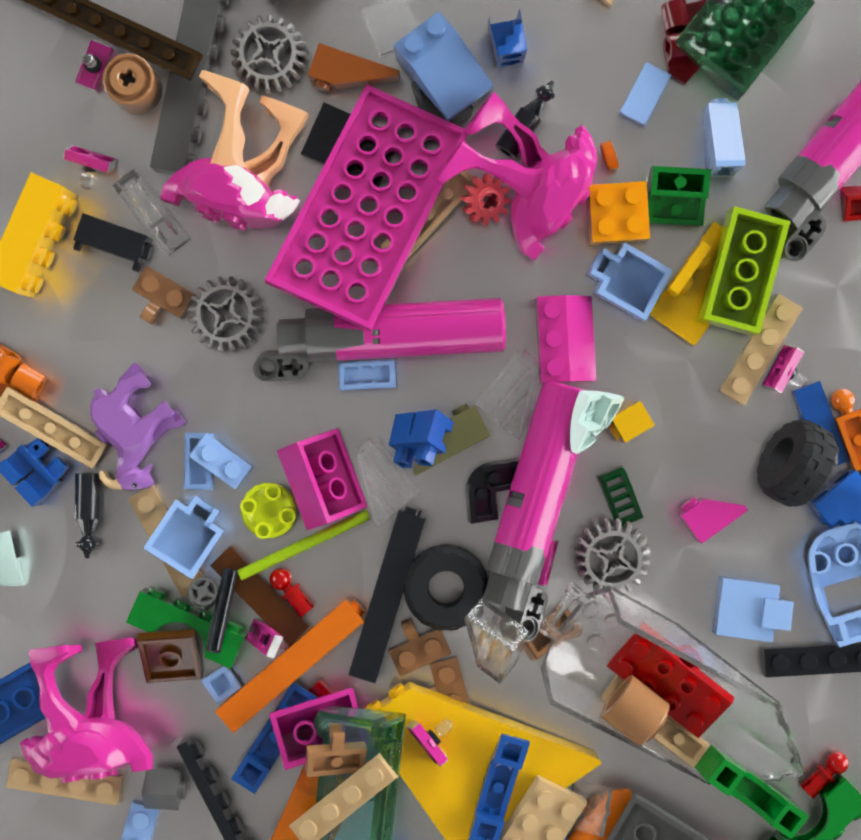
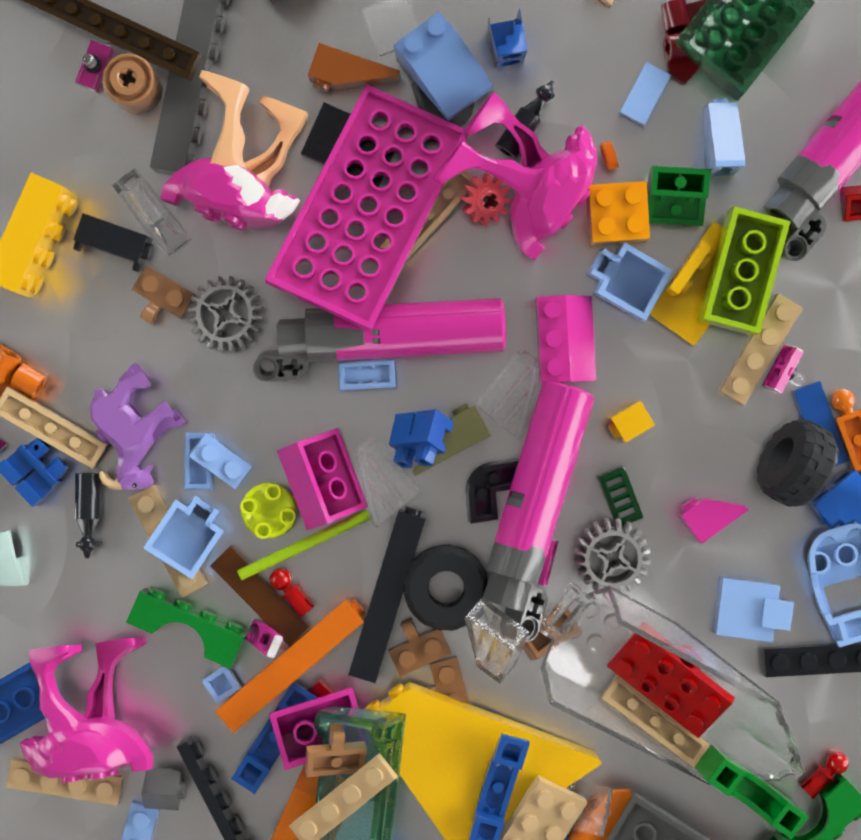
dark pink piece [63,145,117,189] -> none
reddish brown tile [137,629,204,683] -> none
dark grey wheel [188,577,217,611] -> none
black axle [206,568,238,653] -> none
light grey gear [230,14,308,94] -> none
dark pink piece [406,719,453,767] -> none
light aqua brick [570,391,625,454] -> none
medium nougat piece [600,675,670,746] -> none

